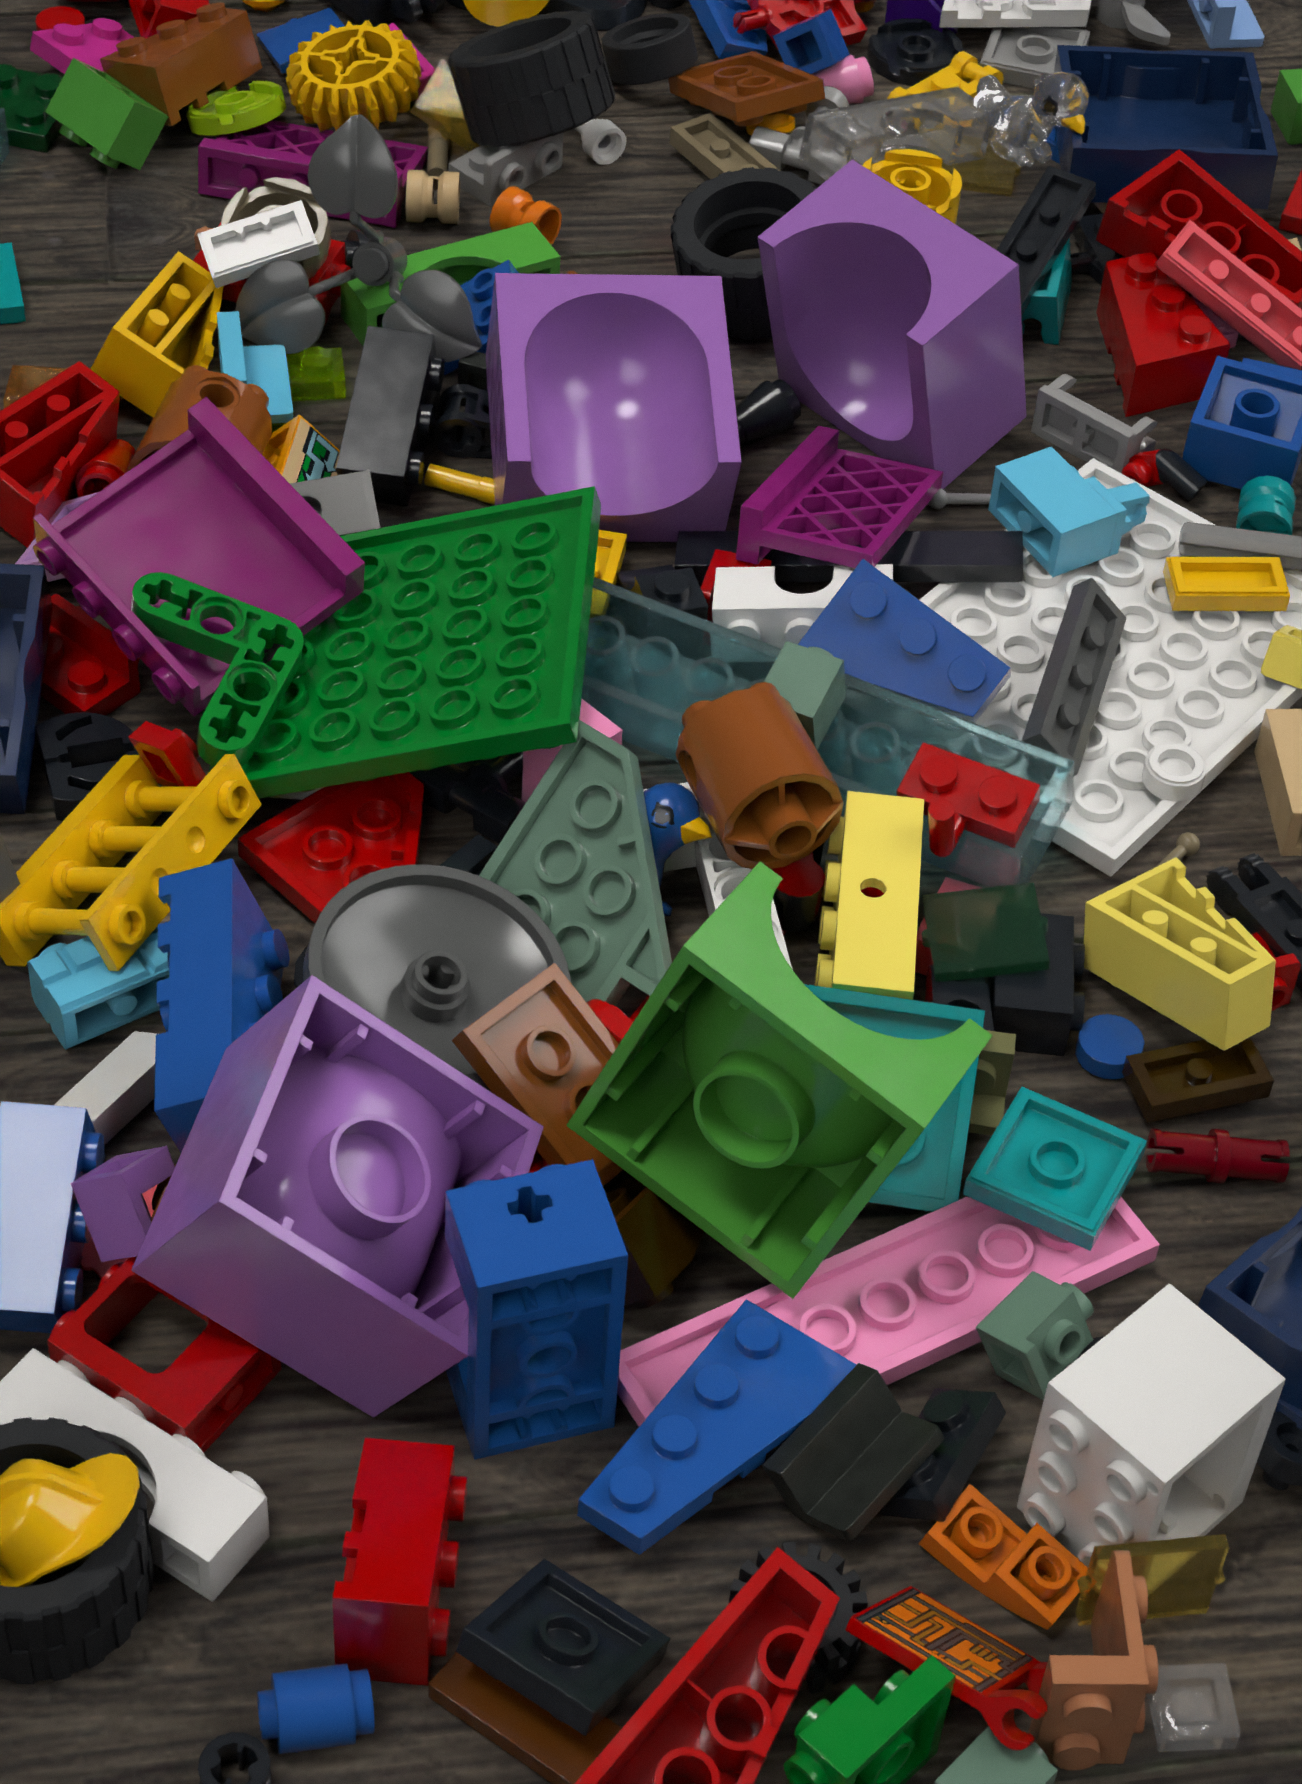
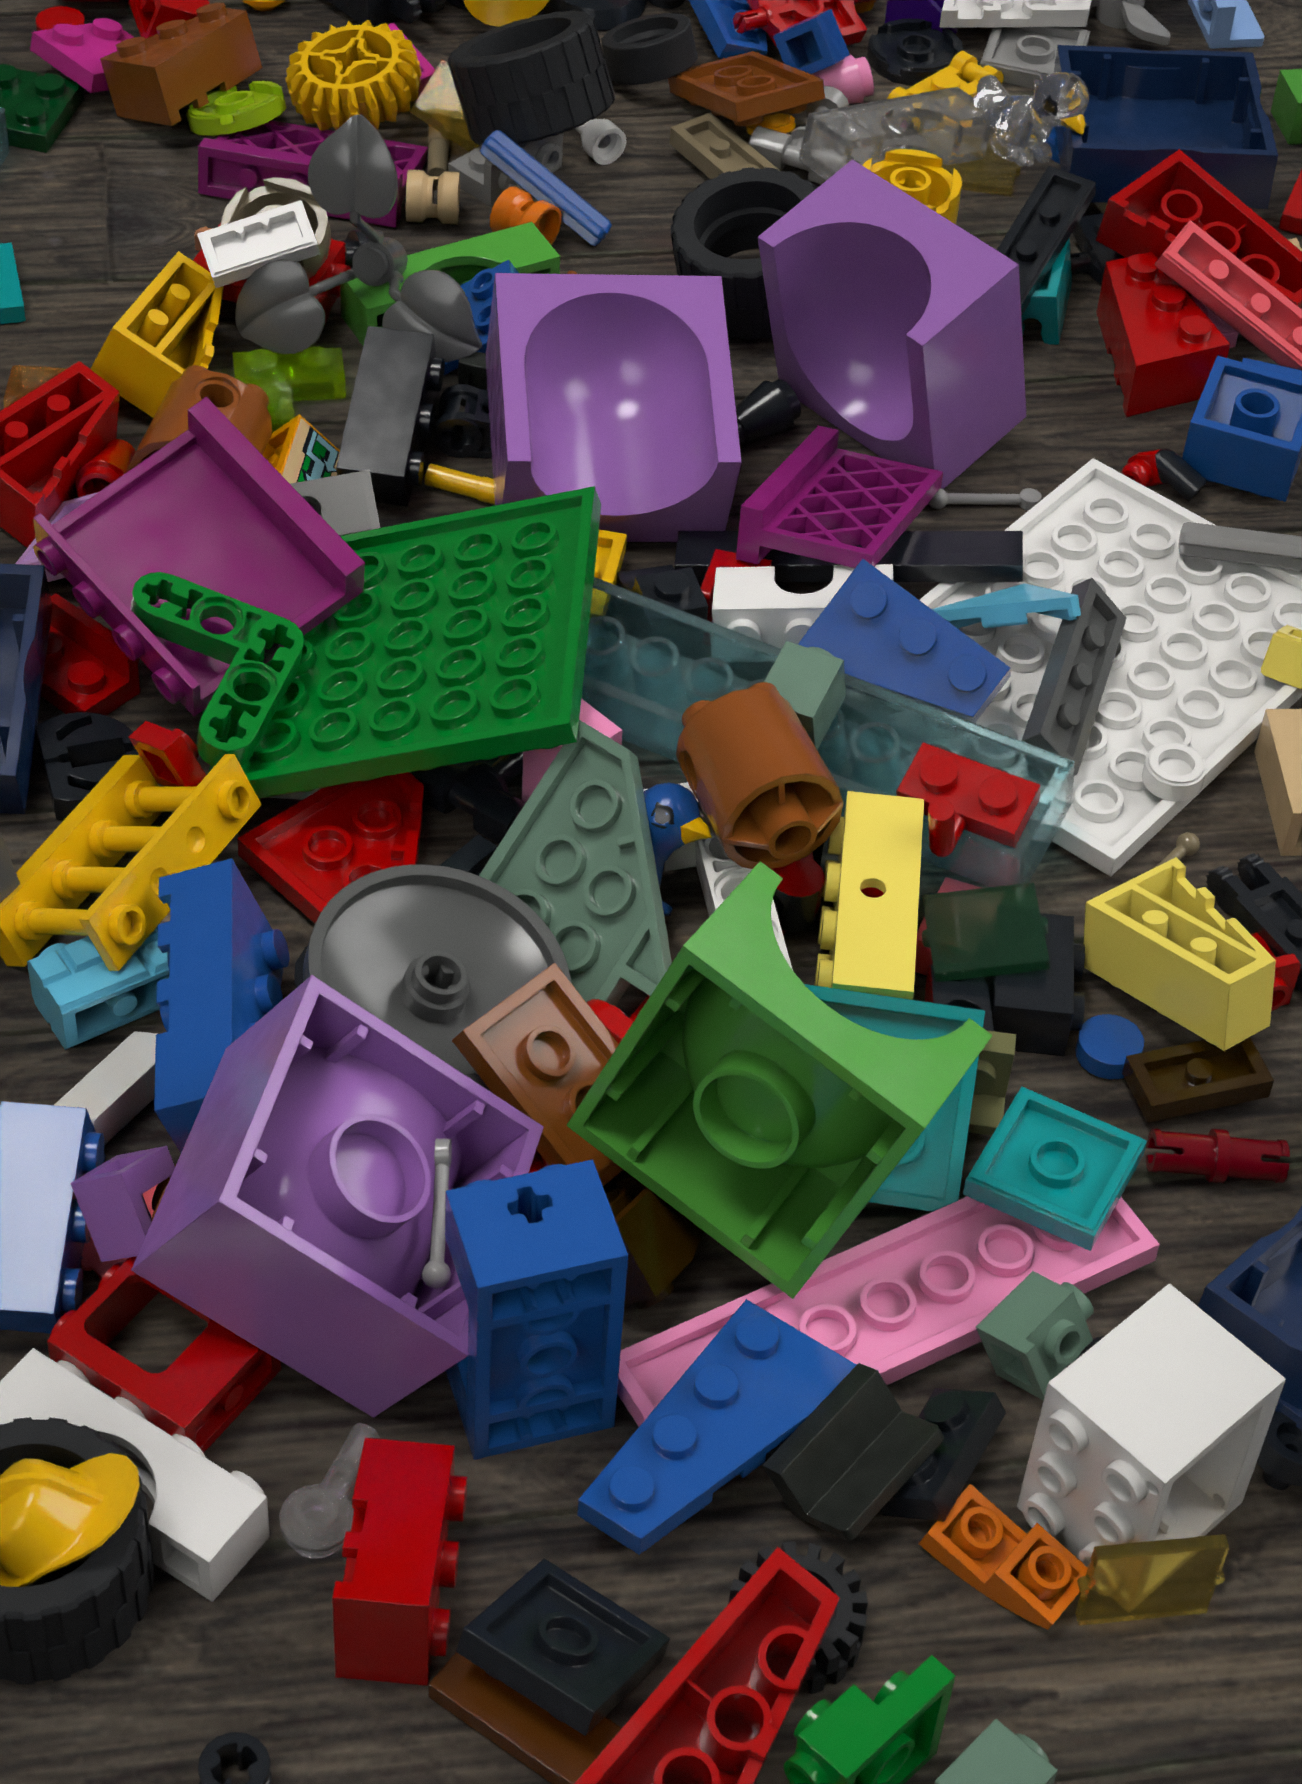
bright green brick [45,58,169,170] -> none
medium azure panel [217,311,294,424] -> none
blue piece [256,7,345,74] -> none
blue brick [257,1663,375,1754] -> none
flag [845,1586,1048,1750] -> none
medium azure hinge [988,446,1150,577] -> none
nougat bracket [1028,1550,1158,1770] -> none
light grey hinge [1031,374,1157,473] -> none
clear plate [1147,1663,1241,1752] -> none
yellow tile [1163,557,1290,611] -> none
teal wheel [1236,475,1296,535] -> none
none -> clear plate [279,1423,380,1559]
none -> light grey hinge [422,1138,452,1289]
none -> blue axle [480,130,612,246]
none -> medium azure tile [932,583,1081,628]

